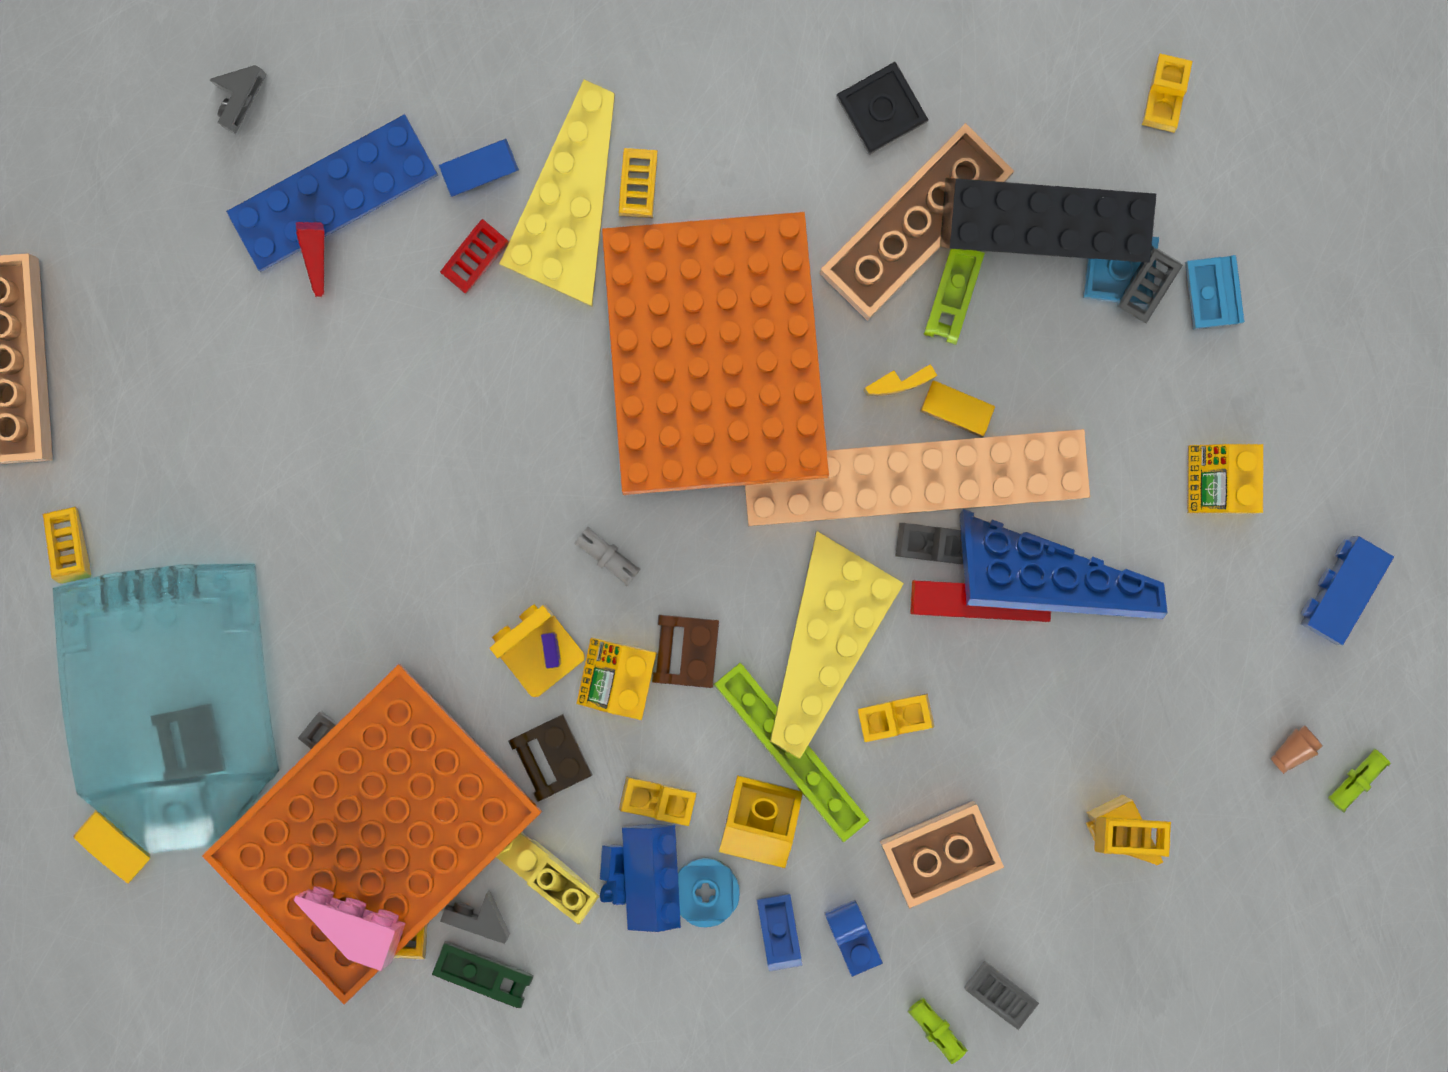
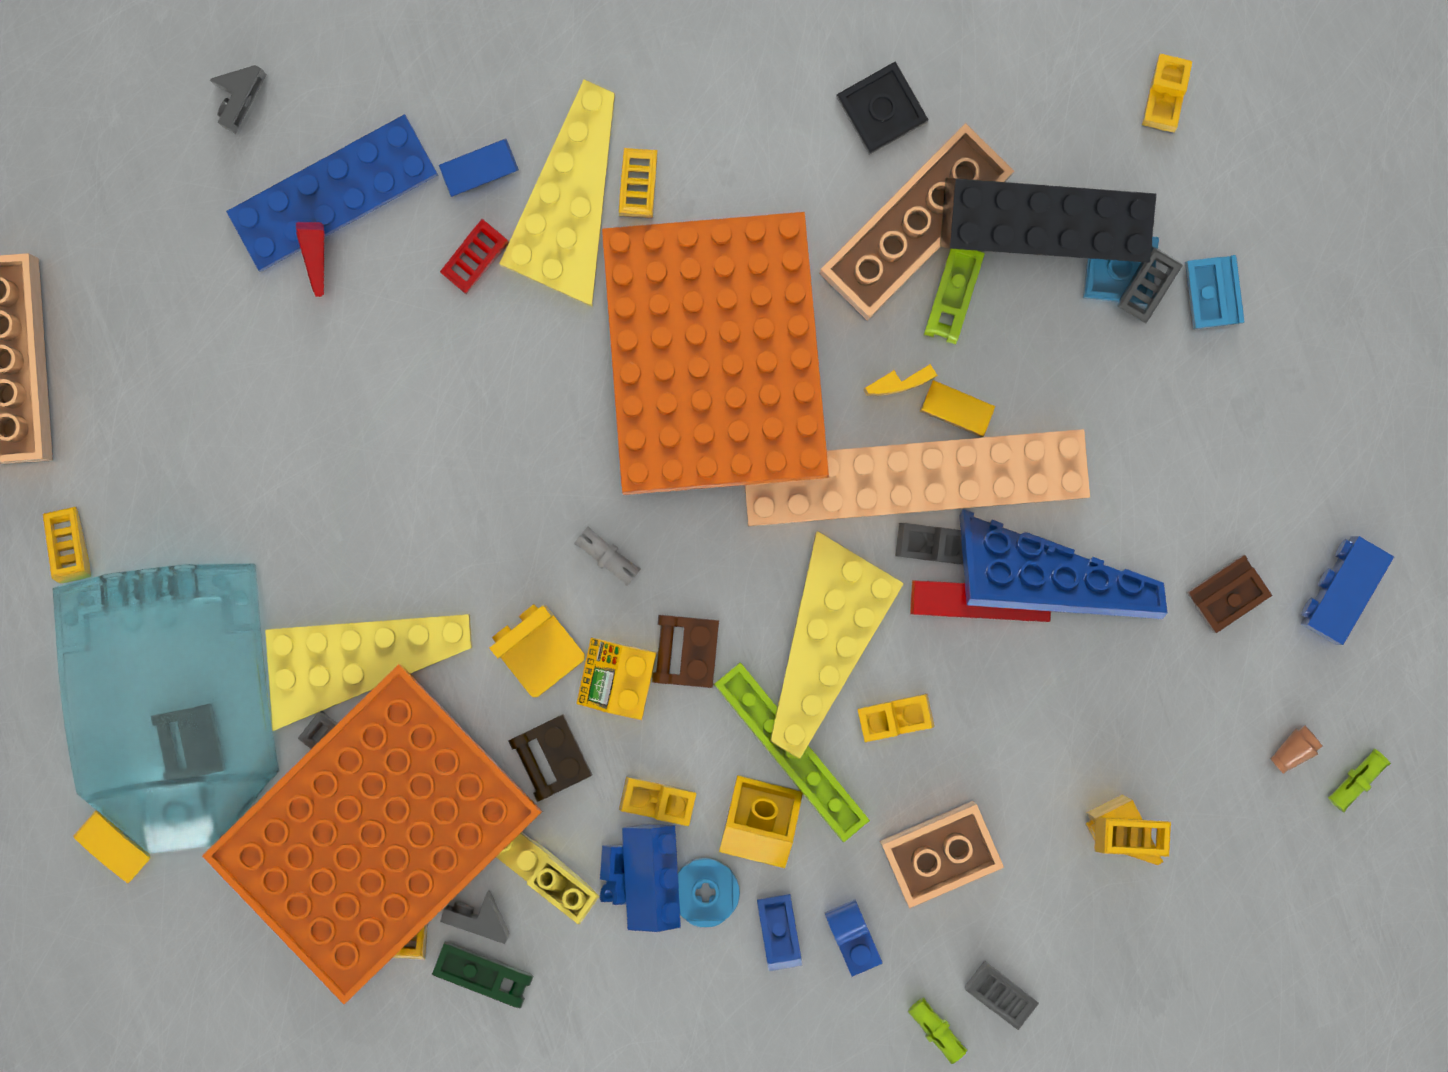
bright pink slope [294,886,405,971] -> none
dark purple tile [541,632,561,669] -> none
yellow slope [1187,444,1264,514] -> none
none -> light yellow wing [265,614,472,731]
none -> reddish brown plate [1186,555,1273,633]

